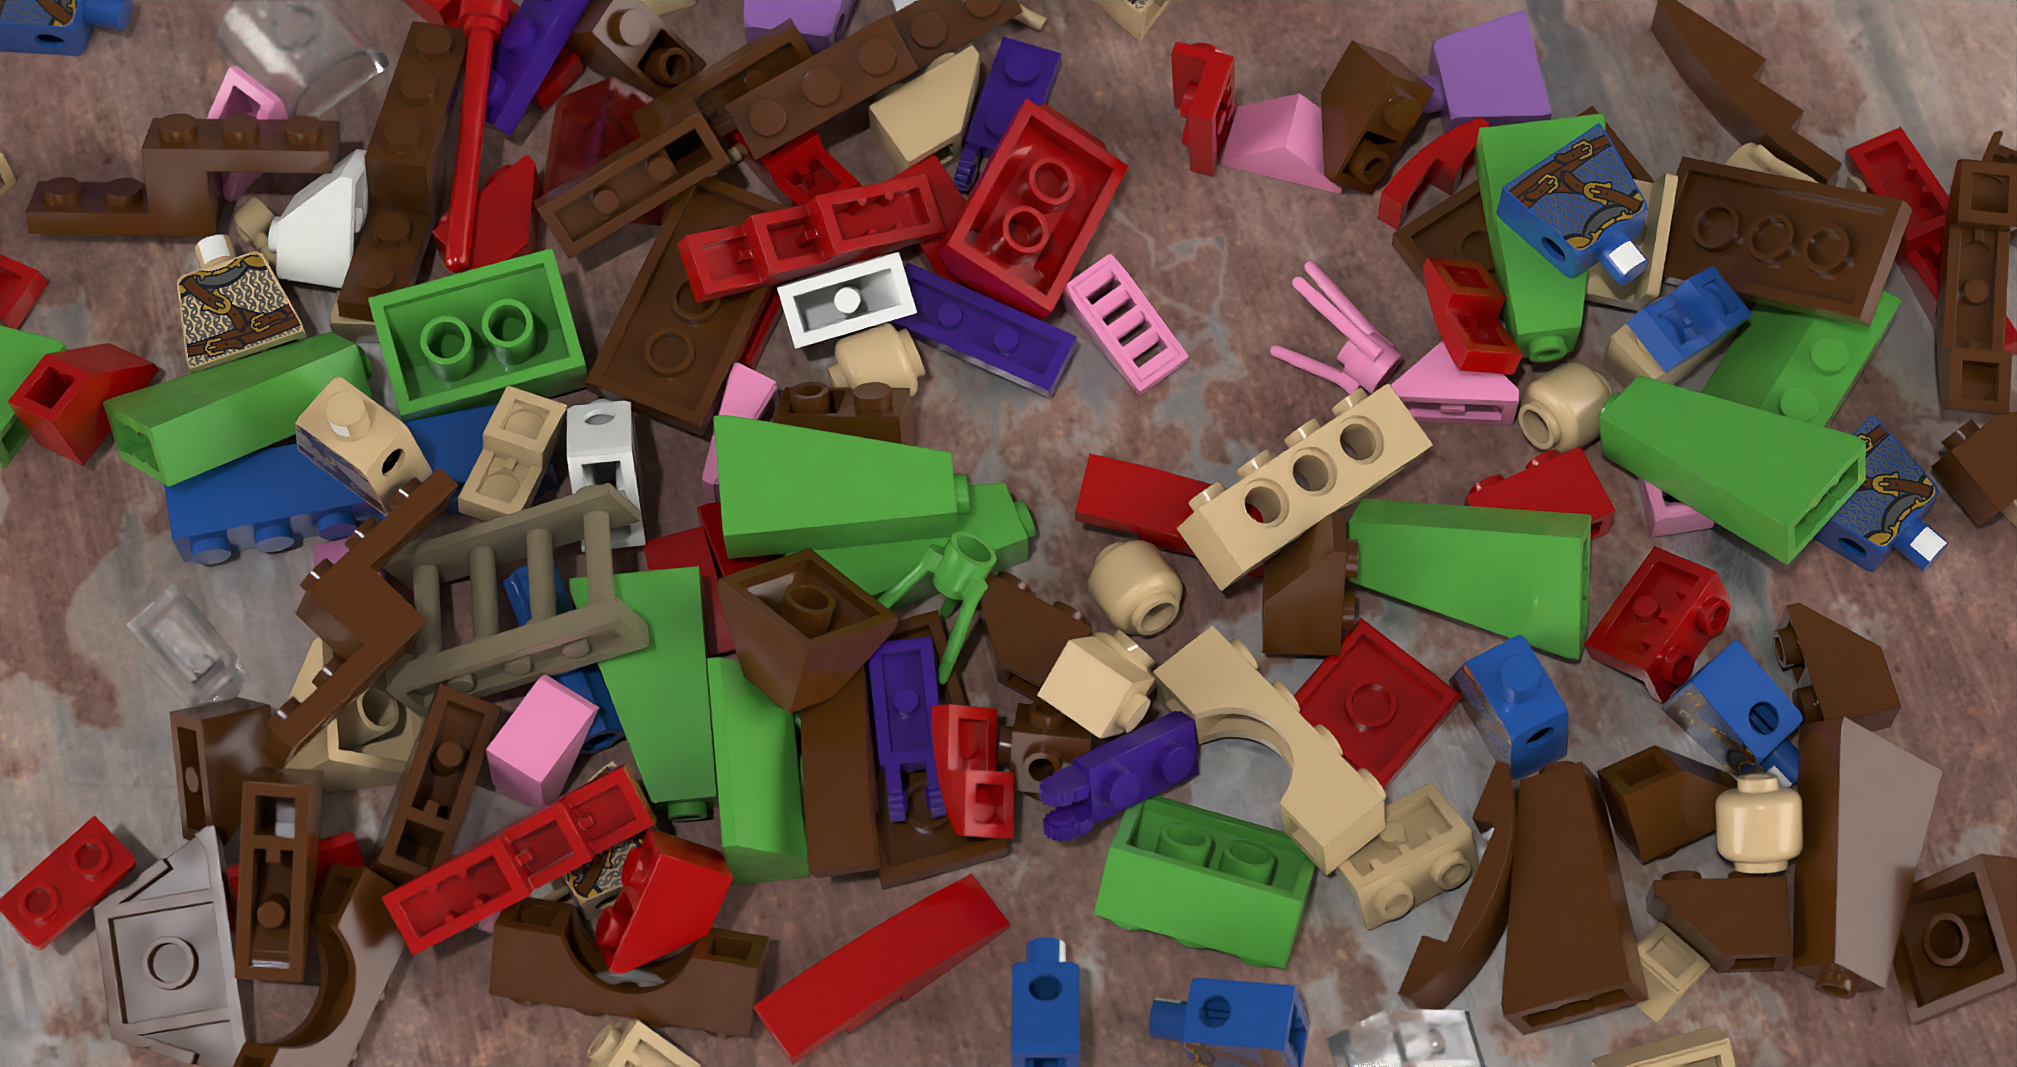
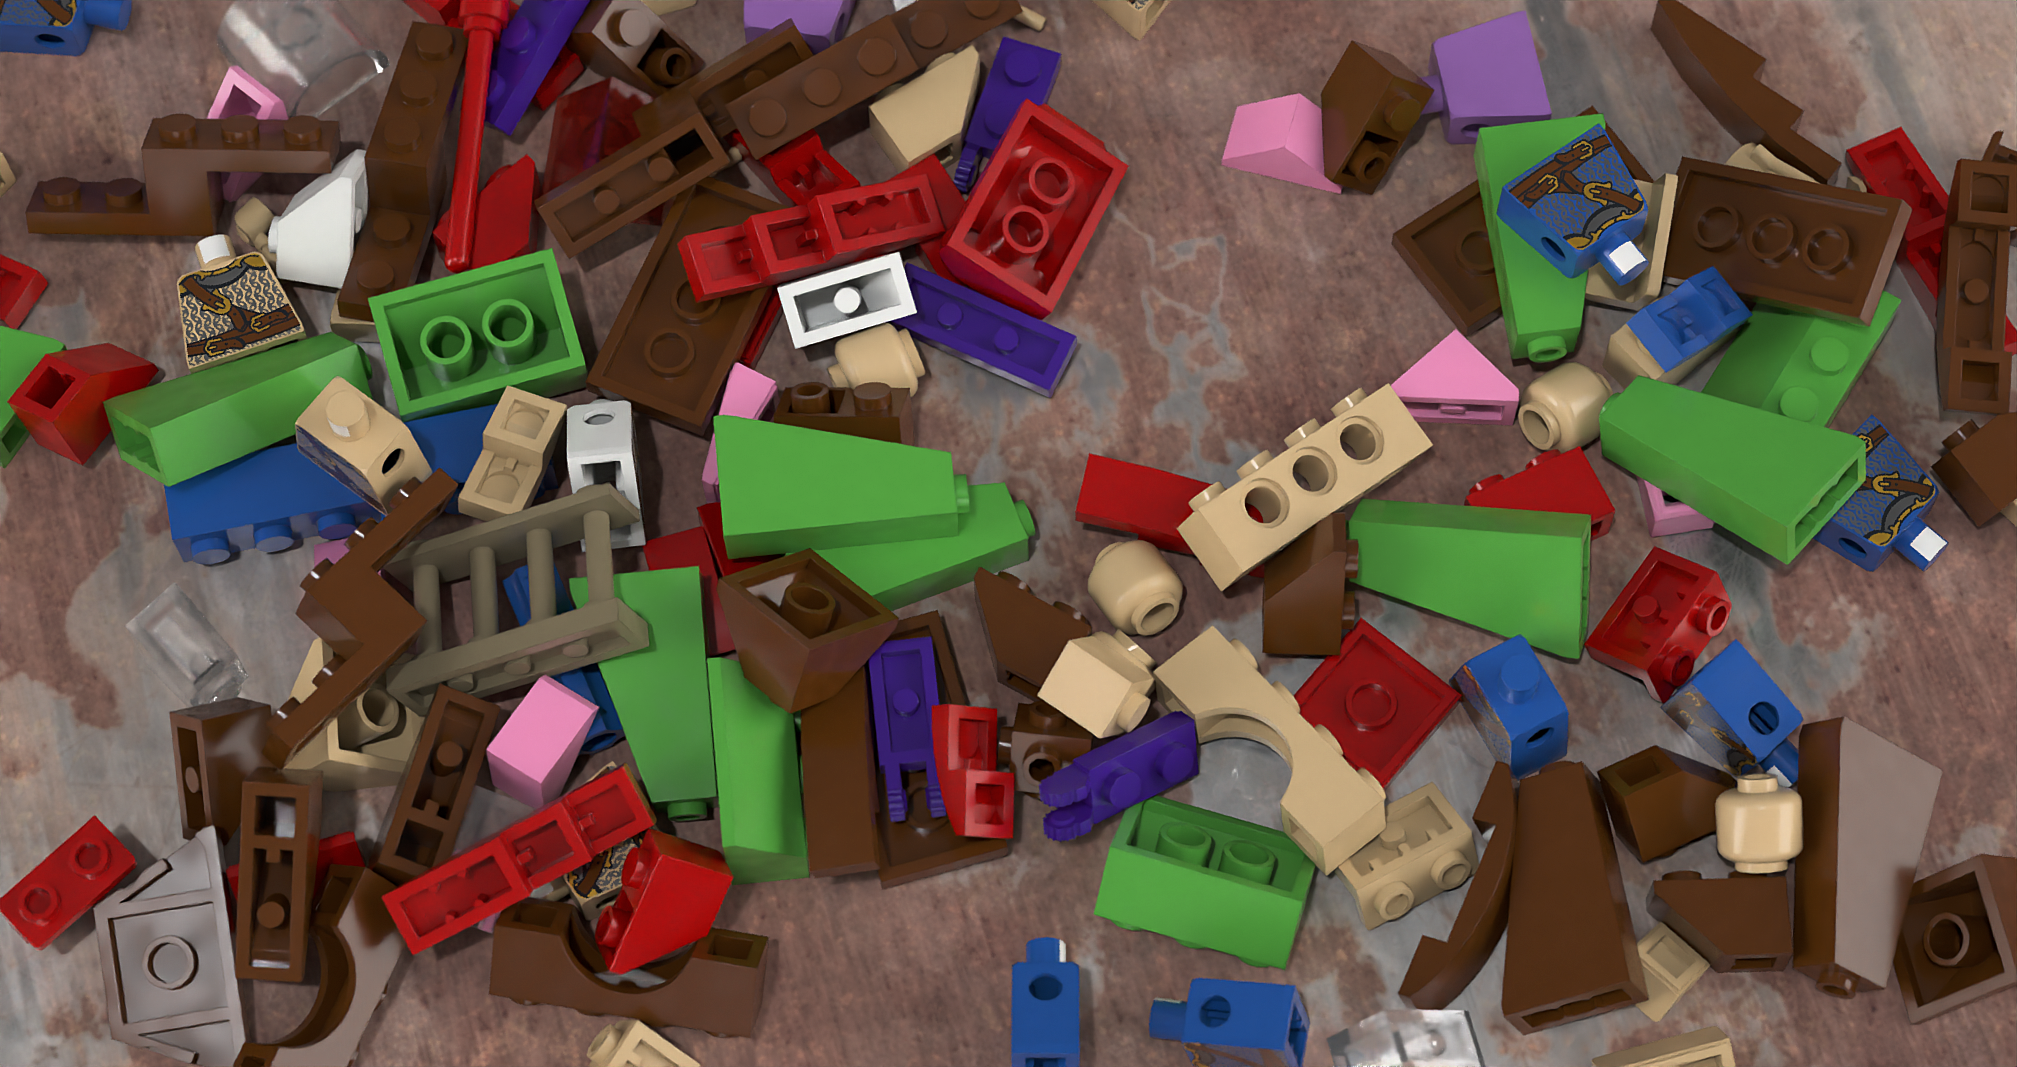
red slope [753,873,1010,1065] -> none
bright green plant [877,532,997,685] -> none
bright pink slope [1063,254,1189,397] -> none
red bracket [1171,42,1236,177] -> none
bright pink plant [1270,261,1404,394] -> none
red slope [1377,117,1490,231] -> none
red slope [1423,257,1523,375] -> none
reddish brown slope [1773,603,1901,732] -> none

